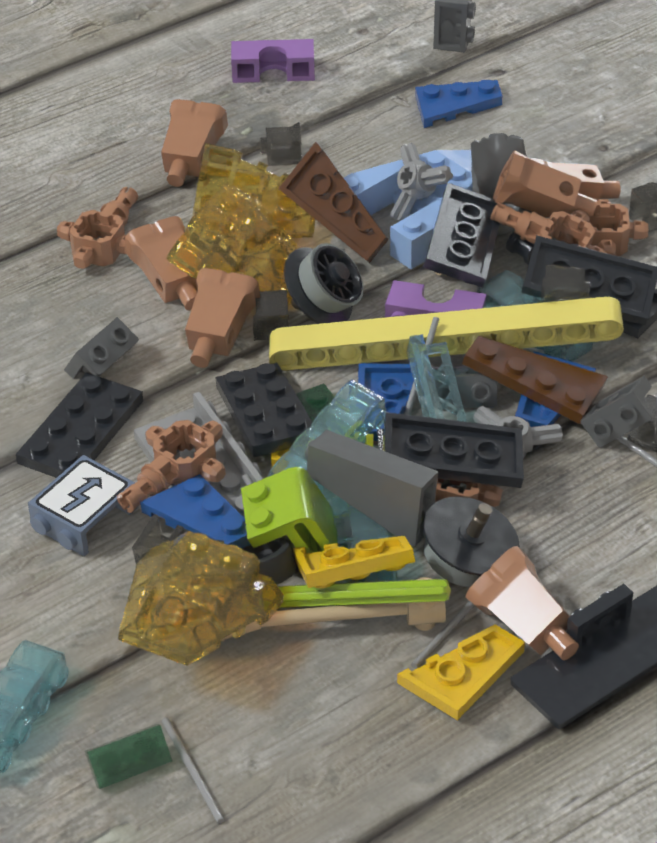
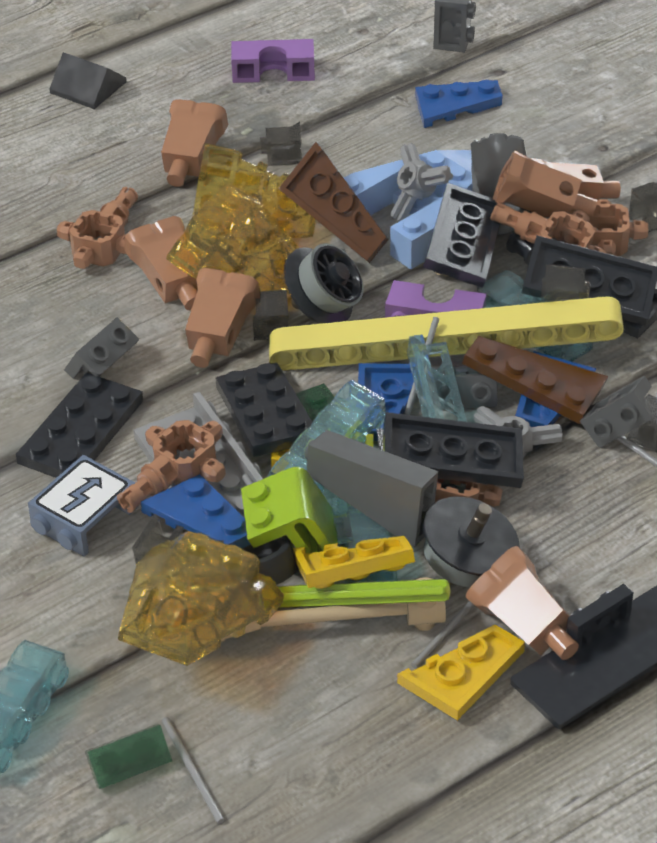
none -> black slope [49,52,127,109]

